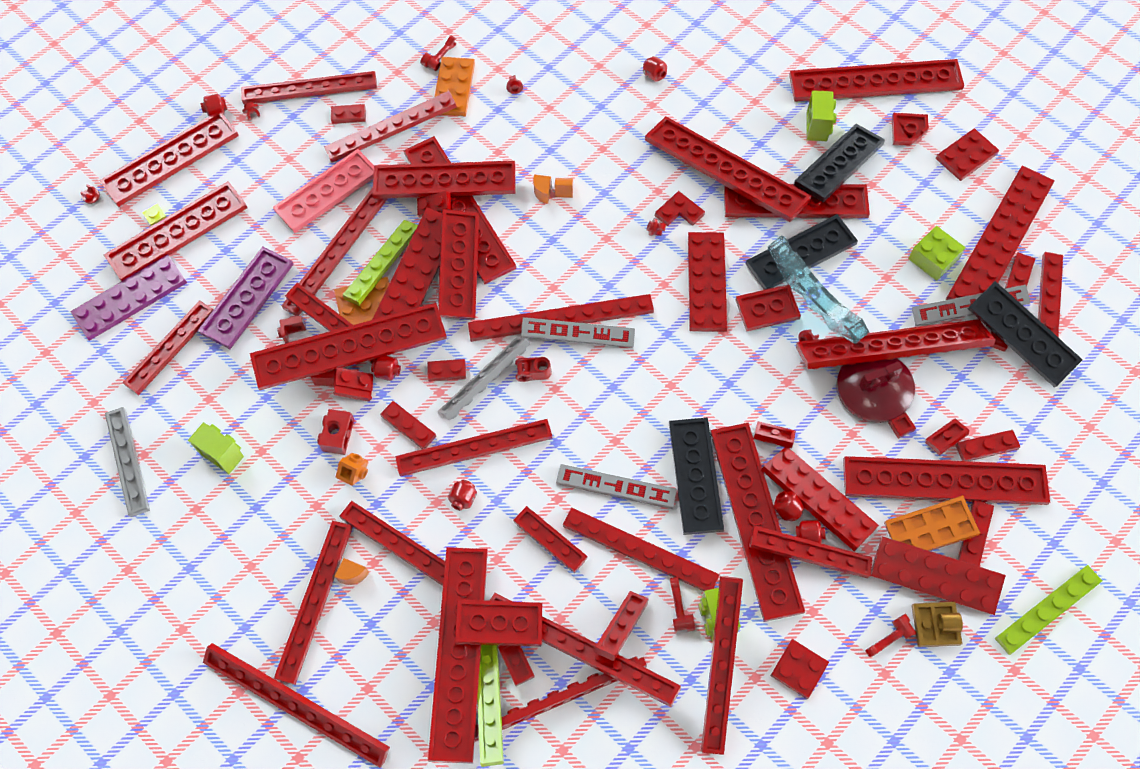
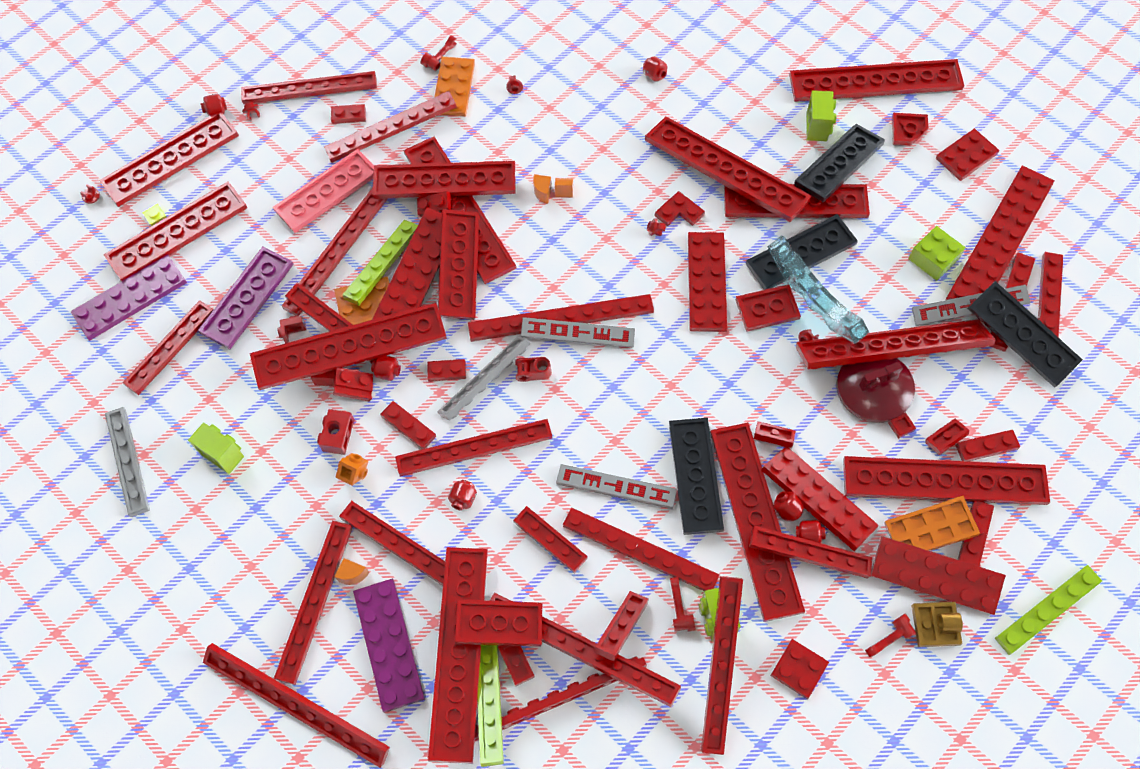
none -> magenta plate [353,578,425,713]

